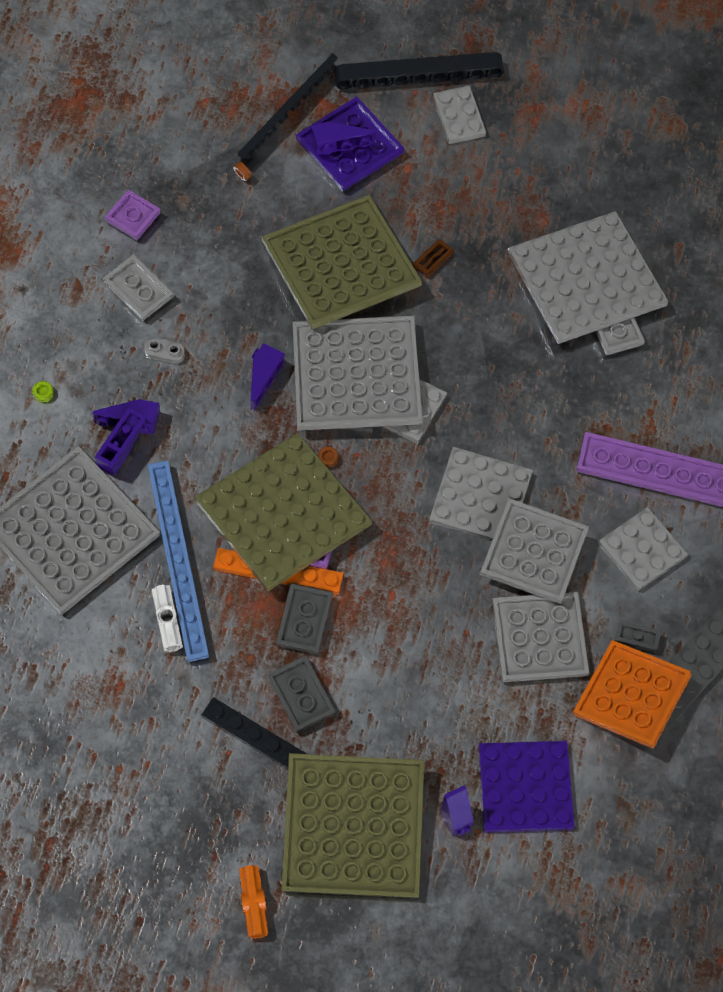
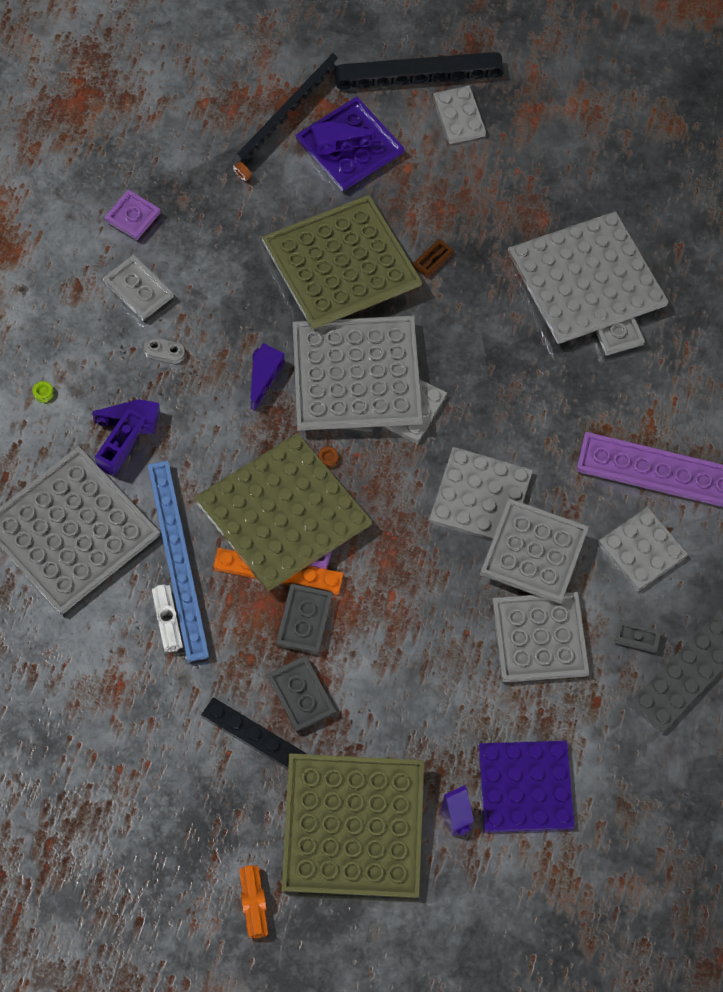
orange plate [573,640,692,749] -> none

